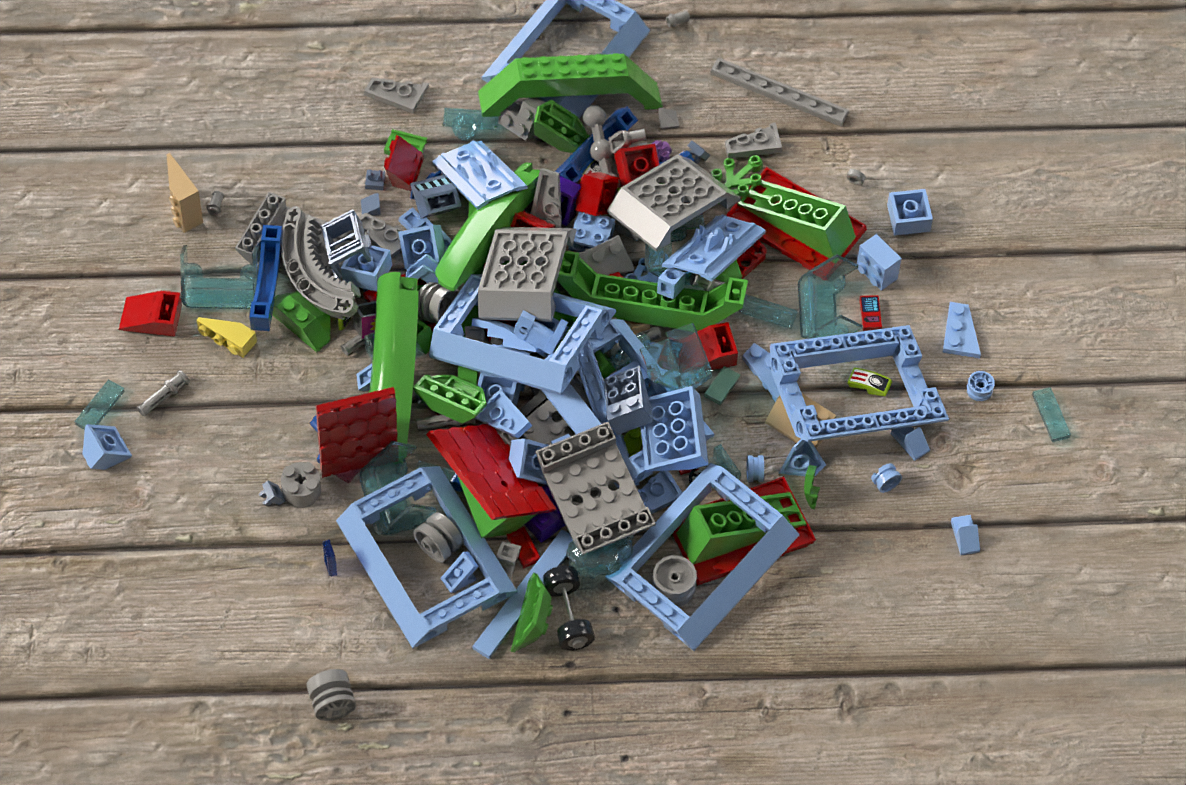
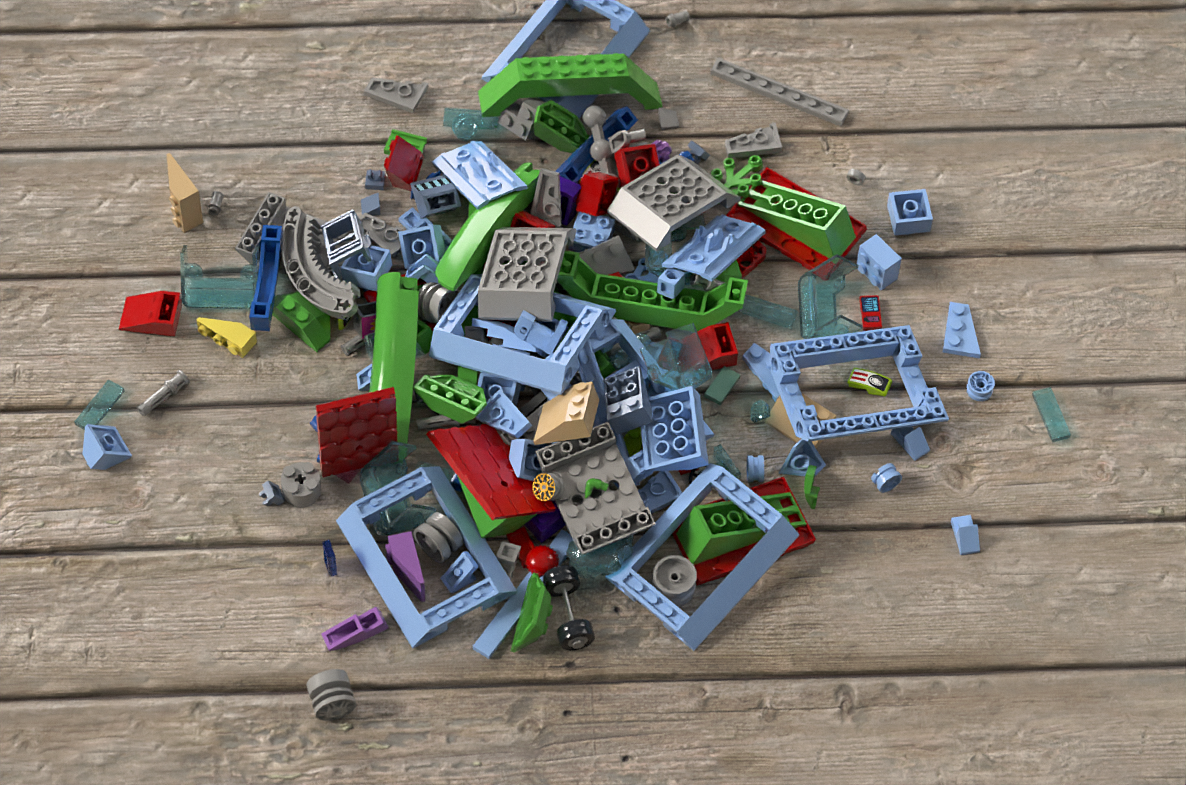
none -> medium lavender slope [321,607,389,651]
none -> medium lavender slope [385,531,425,602]
none -> red hat [525,545,559,577]
none -> light grey wheel [533,473,564,501]
none -> tan slope [534,382,599,445]
none -> bright green animal [585,478,609,499]
none -> clear light blue tile [750,400,770,423]

